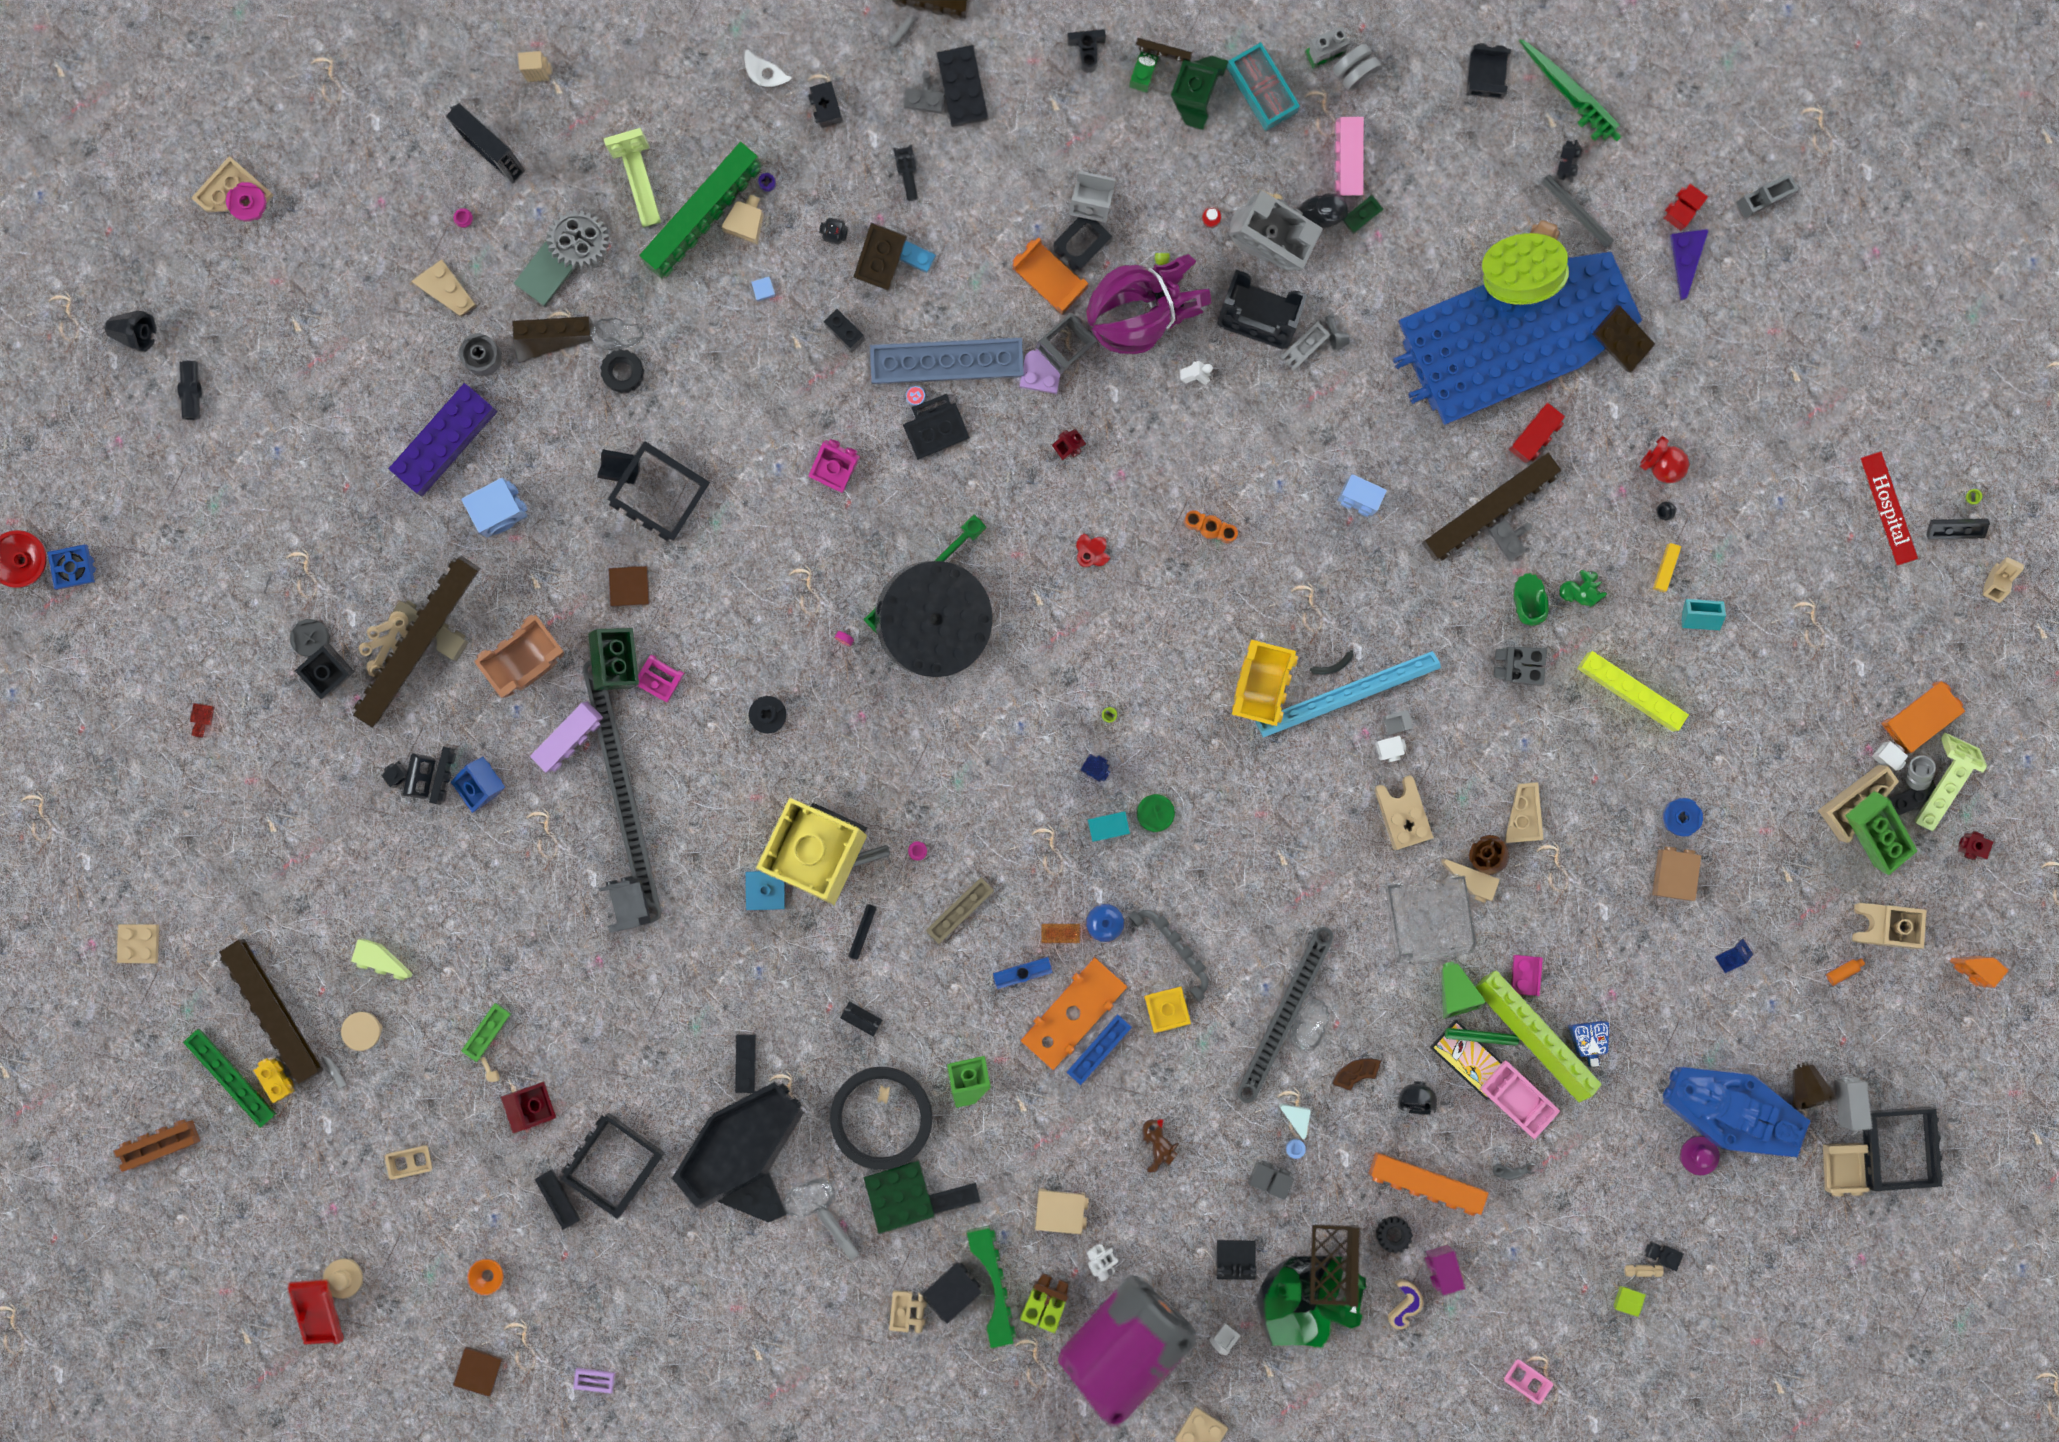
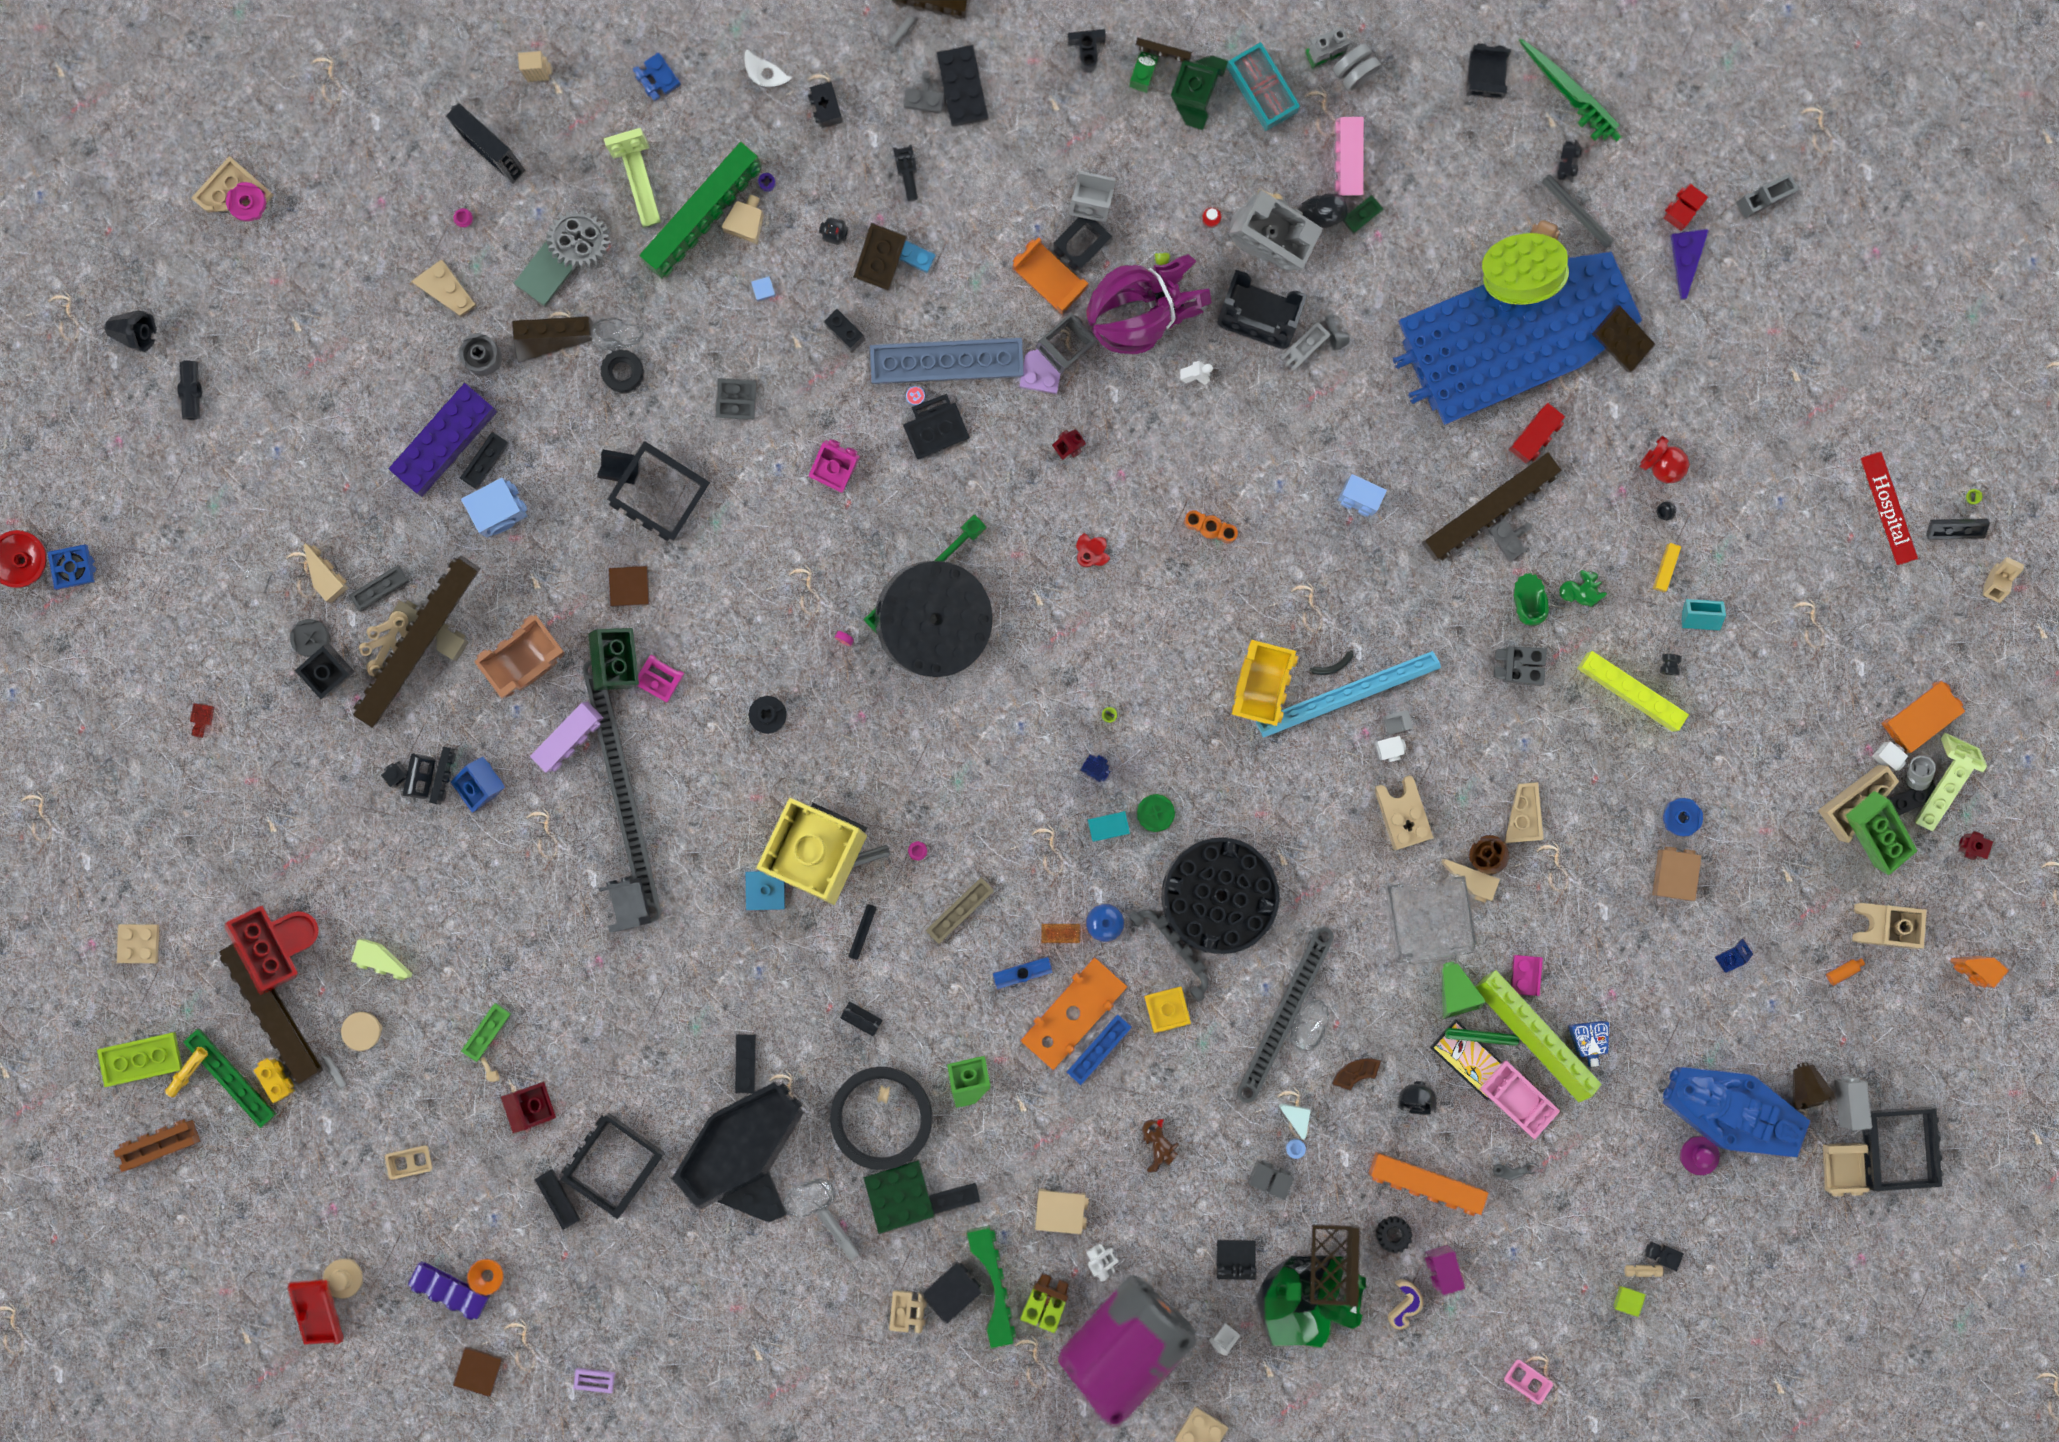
none -> lime plate [97,1032,182,1088]
none -> yellow pin [165,1047,208,1098]
none -> red brick [224,905,318,995]
none -> tan slope [304,543,348,603]
none -> dark grey tile [349,565,409,612]
none -> dark purple brick [407,1261,490,1320]
none -> black plate [460,431,509,490]
none -> blue plate [633,52,681,101]
none -> dark grey slope [716,378,757,420]
none -> black brick [1161,837,1280,954]
none -> black wheel [1660,654,1682,676]

